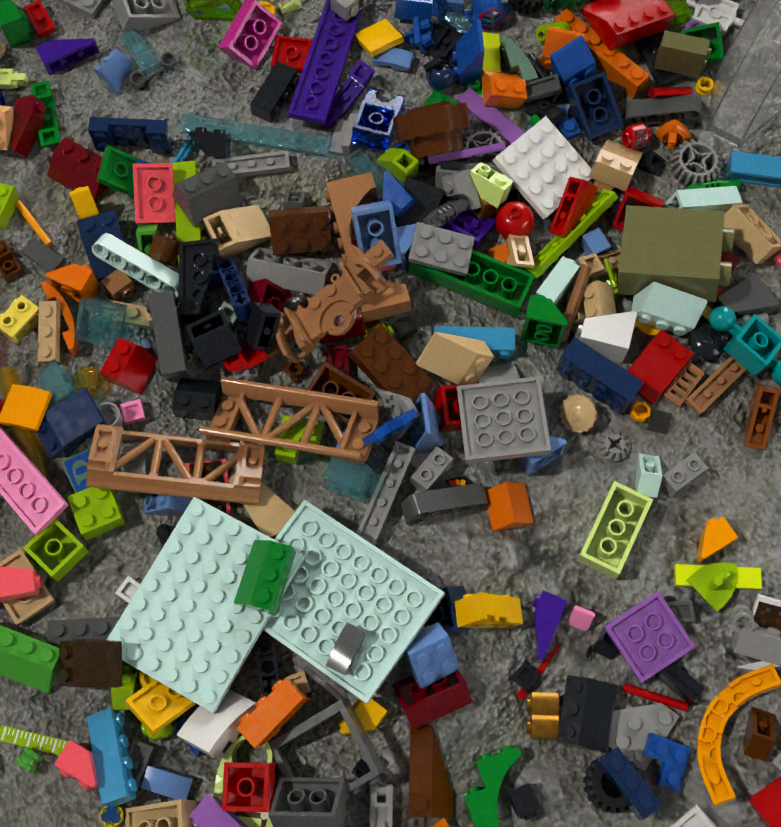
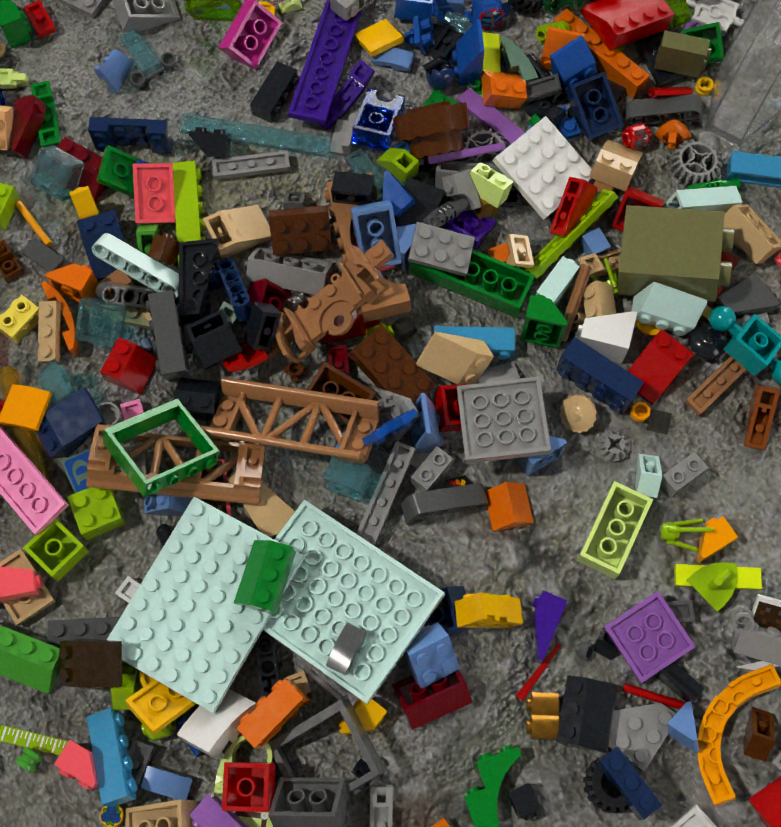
dark purple slope [35,39,99,75] -> none
clear yellow head [74,366,102,396] -> none
dark azure axle [172,136,196,163] -> none
dark grey slope [172,161,242,227] -> none
red tile [271,35,313,74] -> none
lime brick [274,415,325,465] -> none
reddish brown wedge [408,725,454,819] -> none
red cylinder [496,201,535,240] -> none
black tile [511,662,542,694] -> none
bright pink slope [567,605,595,631] -> none
black slope [638,150,666,176] -> none
blue plate [642,733,691,792] -> none
medium nougat slope [663,362,705,407] -> none
none -> clear light blue brick [30,145,85,201]
none -> dark grey beam [96,282,155,308]
none -> green window [103,398,219,497]
none -> black brick [331,171,375,205]
none -> lime plant [661,519,714,552]
none -> medium blue slope [667,701,699,753]

